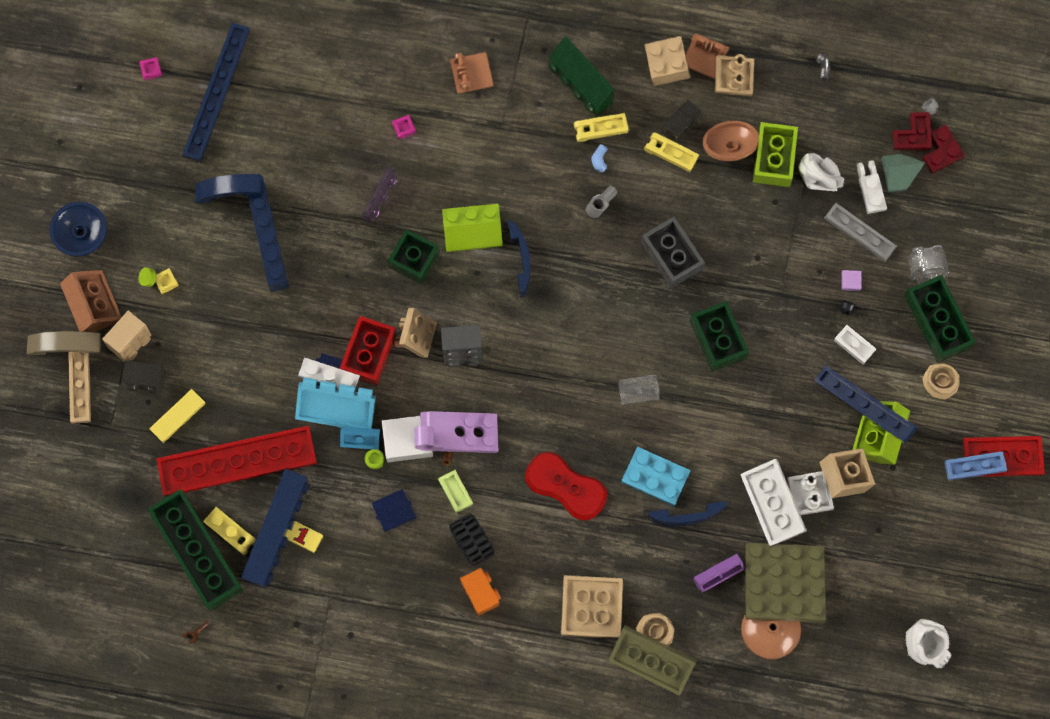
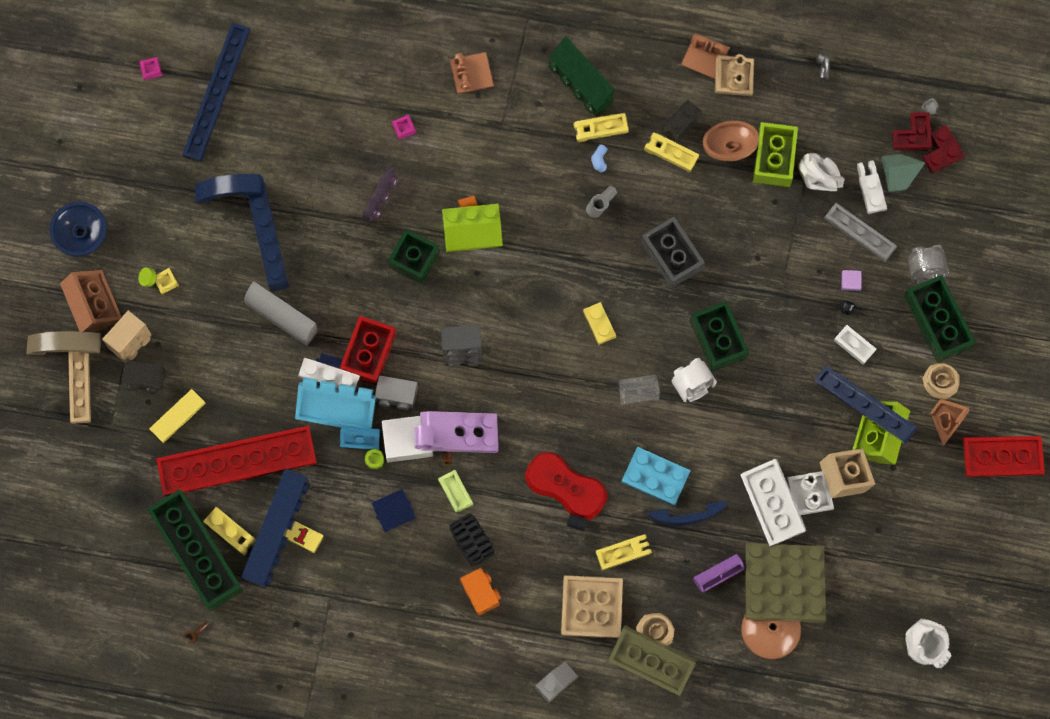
tan plate [394,308,437,358] -> none
dark blue slope [508,220,530,298] -> none
tan brick [645,36,690,86] -> none
medium blue plate [944,451,1007,481] -> none
none -> light grey brick [244,281,318,346]
none -> light grey brick [375,375,418,410]
none -> orange hinge [458,195,477,207]
none -> light grey slope [535,662,578,703]
none -> black hinge [567,513,587,531]
none -> light yellow plate [583,302,616,345]
none -> light yellow hinge [596,534,652,570]
none -> white brick [672,358,717,402]
none -> nougat slope [930,399,970,446]

